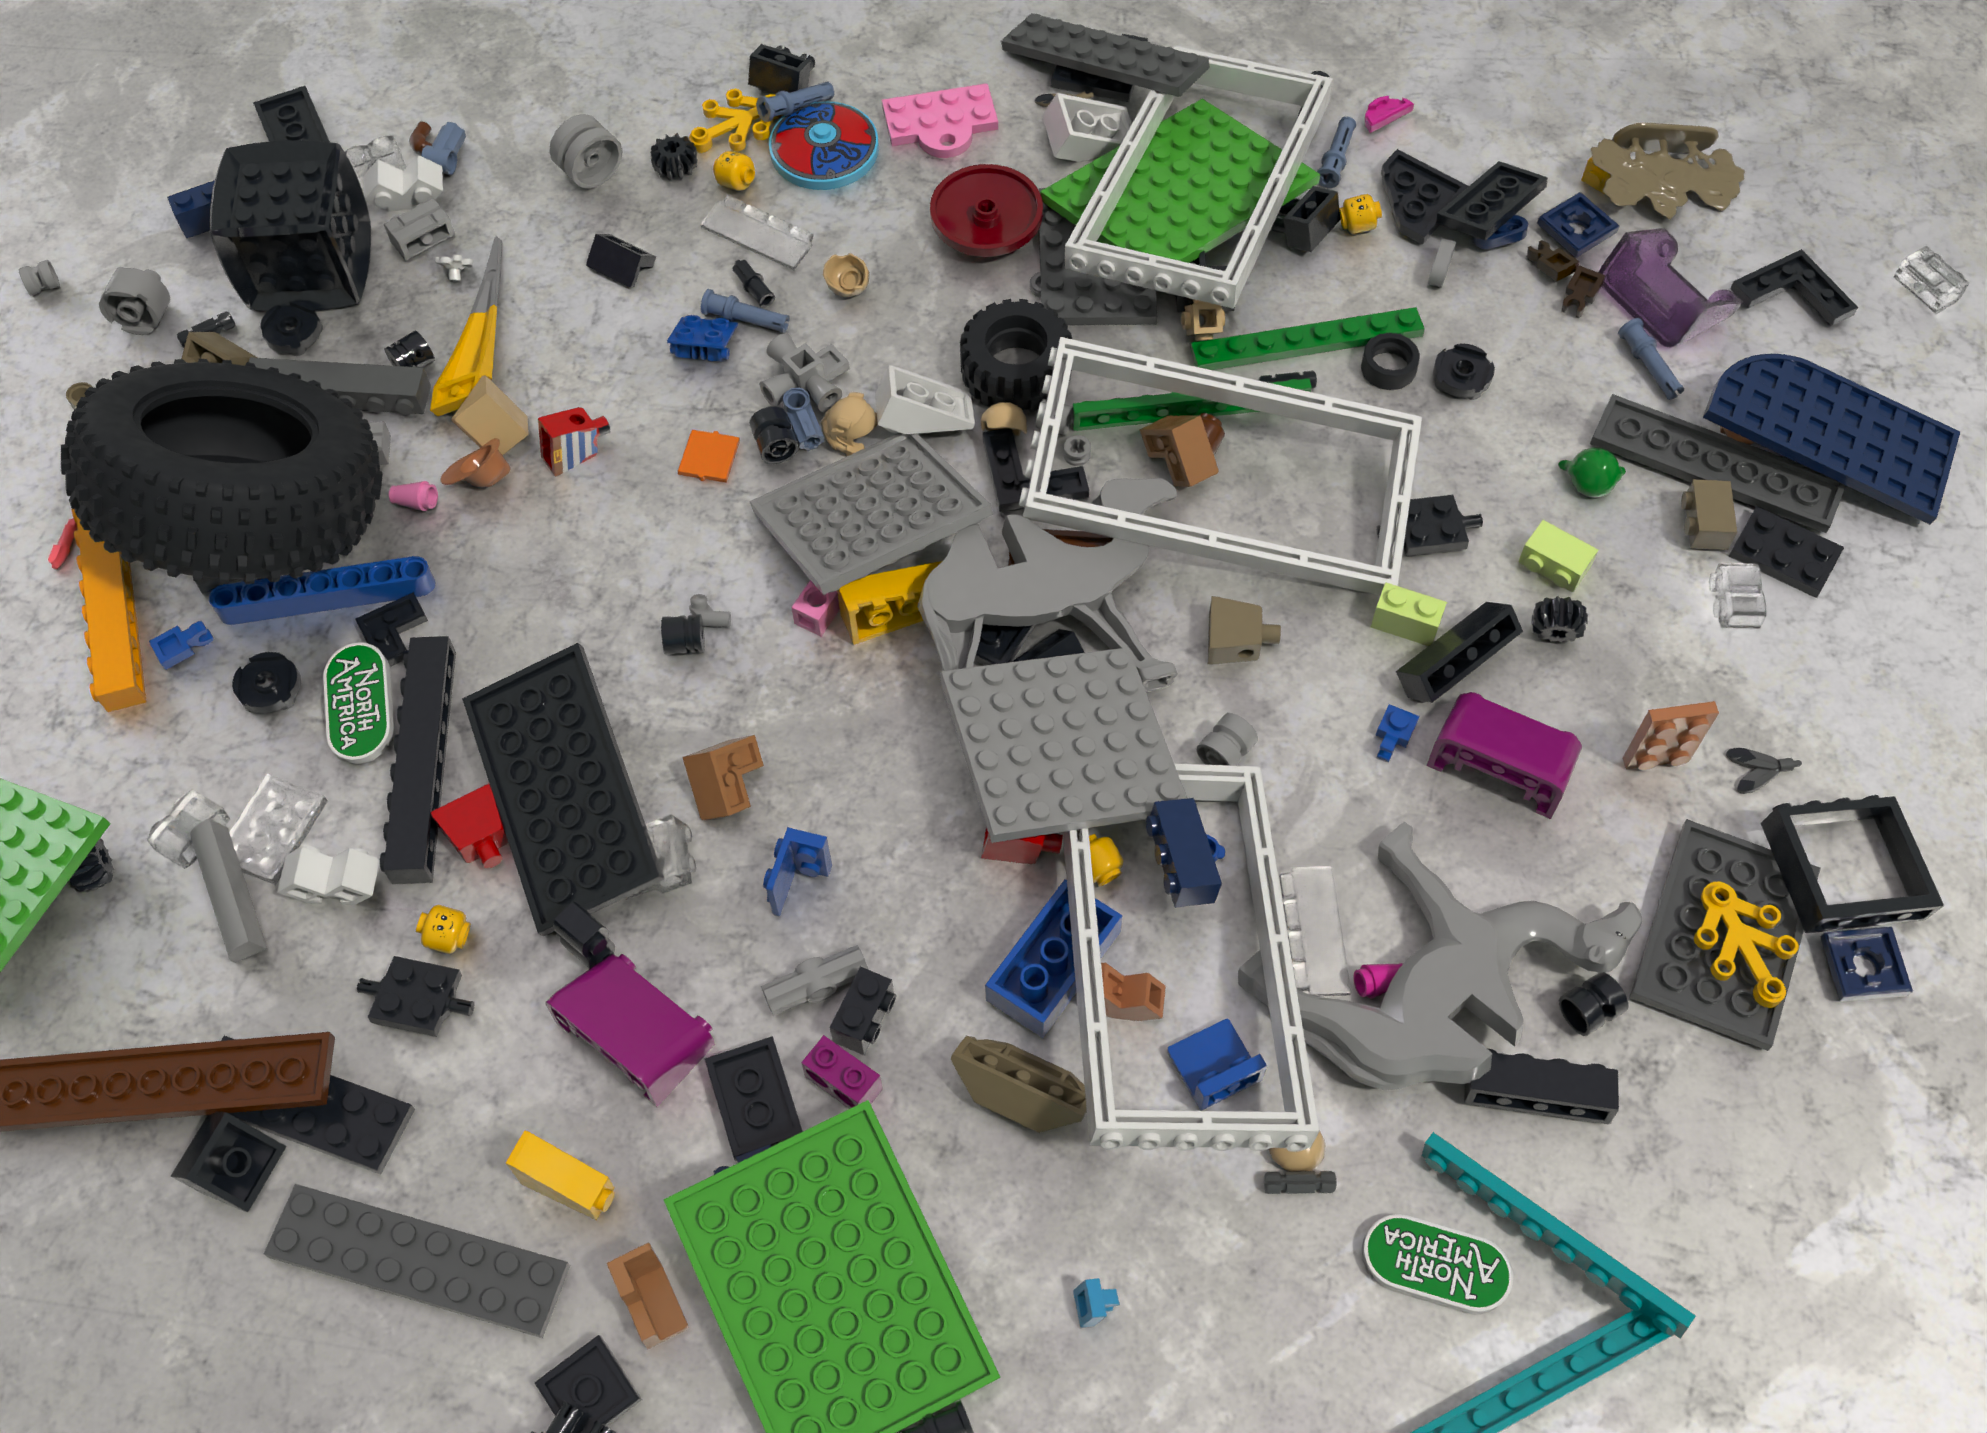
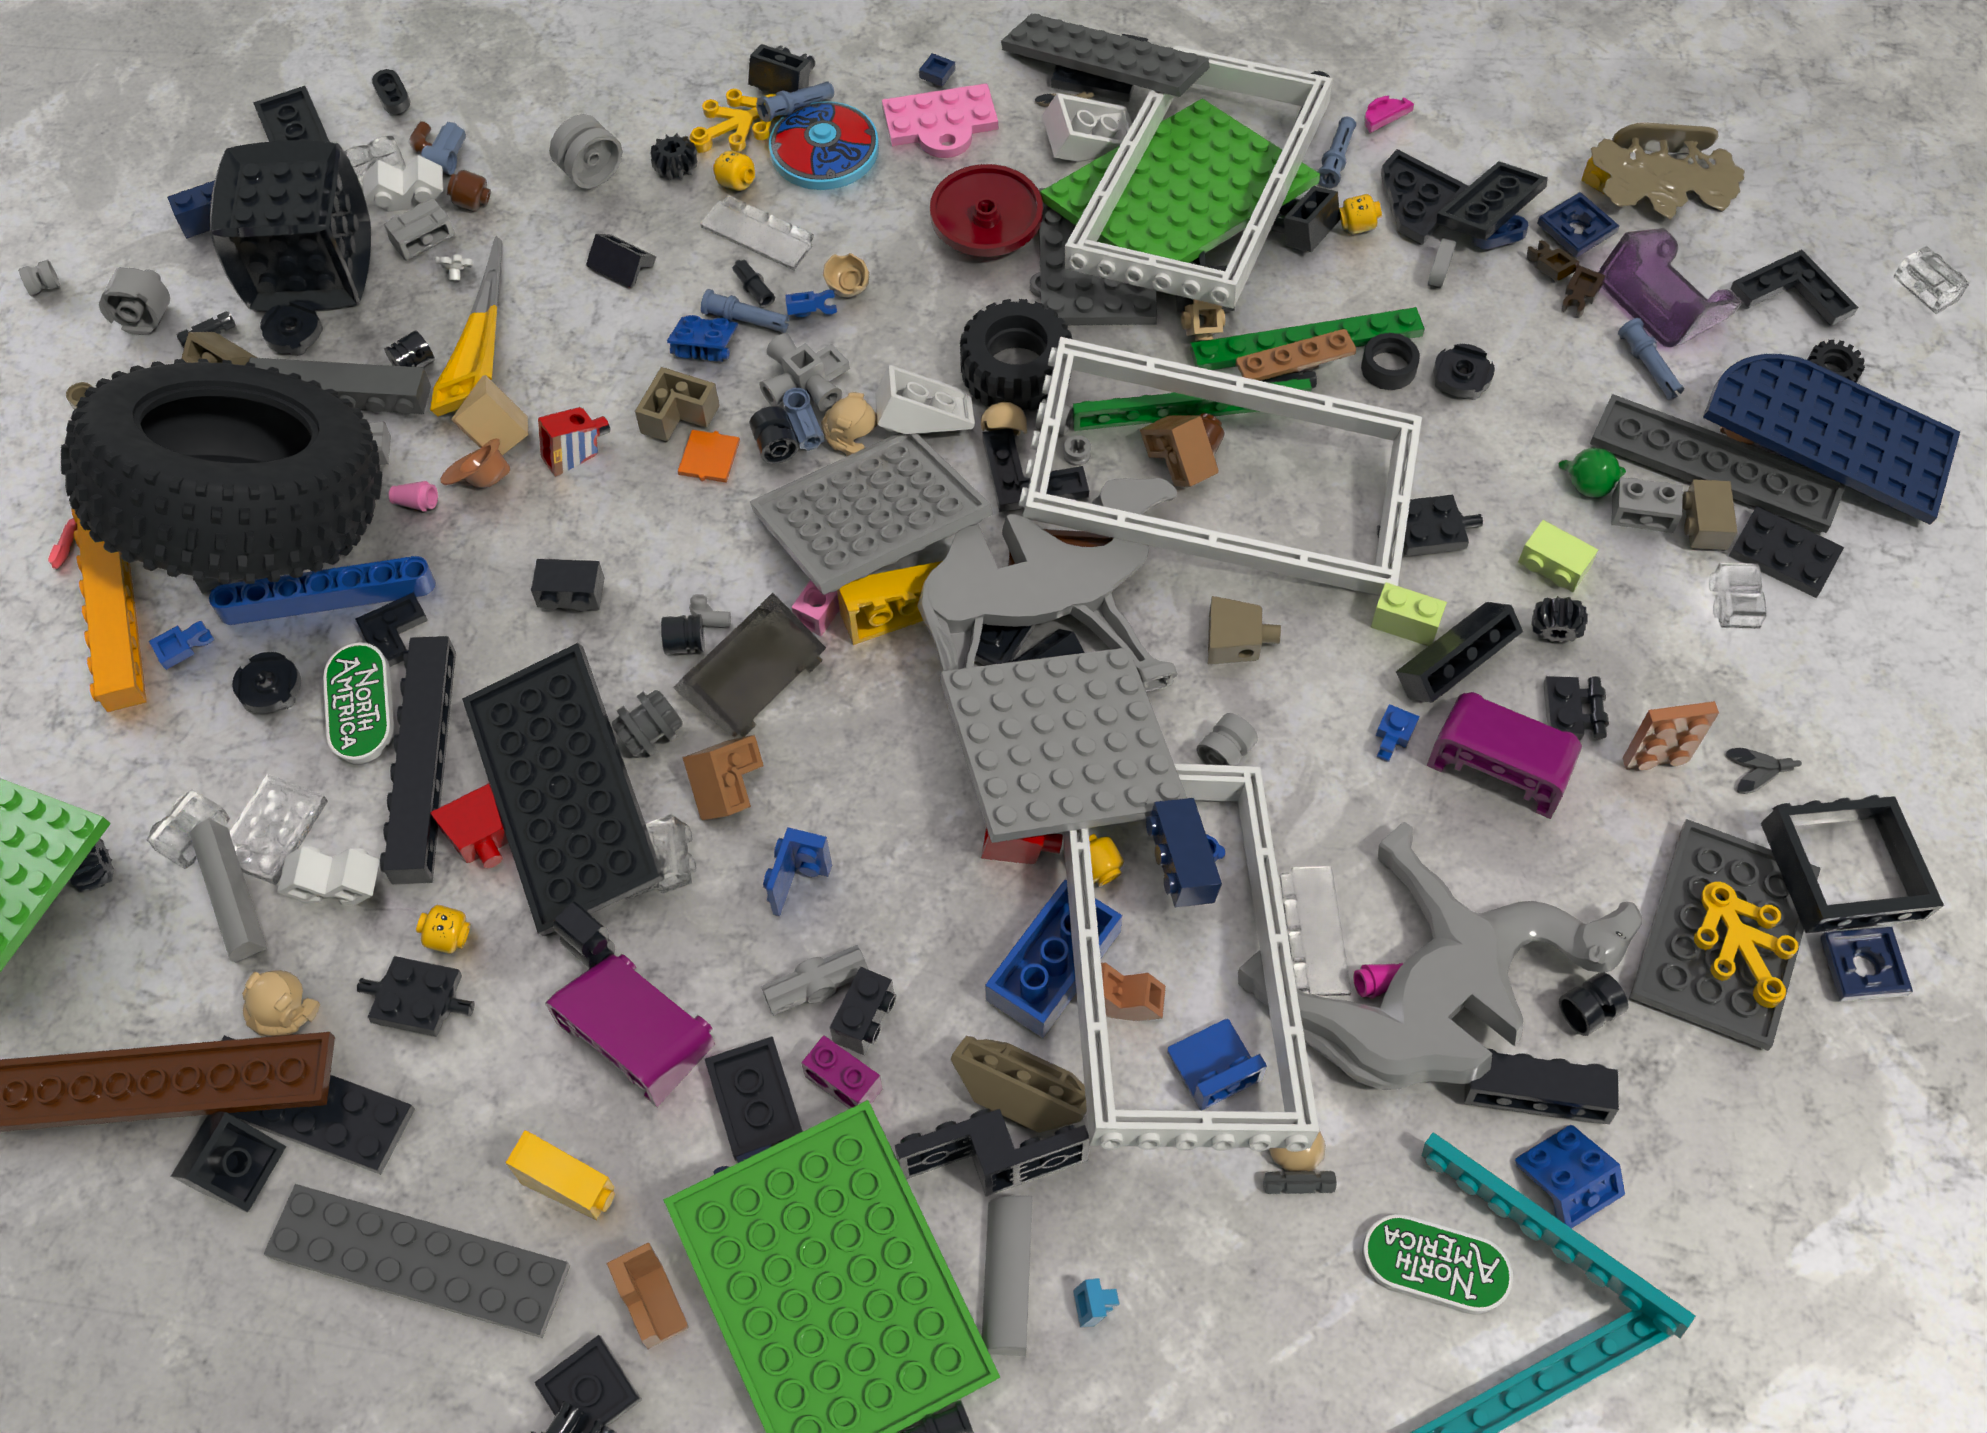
none -> tan helmet [242,970,320,1037]
none -> black plate [372,69,410,114]
none -> reddish brown head [447,170,491,211]
none -> black brick [531,559,605,611]
none -> dark grey piece [612,690,683,757]
none -> dark tan brick [635,367,720,442]
none -> clear smoke windscreen [673,593,826,737]
none -> blue plate [785,290,837,317]
none -> black bracket [895,1109,1090,1197]
none -> dark blue plate [919,53,956,87]
none -> light grey brick [982,1195,1032,1356]
none -> medium nougat bracket [1236,329,1356,381]
none -> blue bracket [1515,1125,1625,1229]
none -> black plate [1543,676,1609,740]
none -> light grey brick [1611,477,1683,533]
none -> black tyre [1807,339,1865,383]

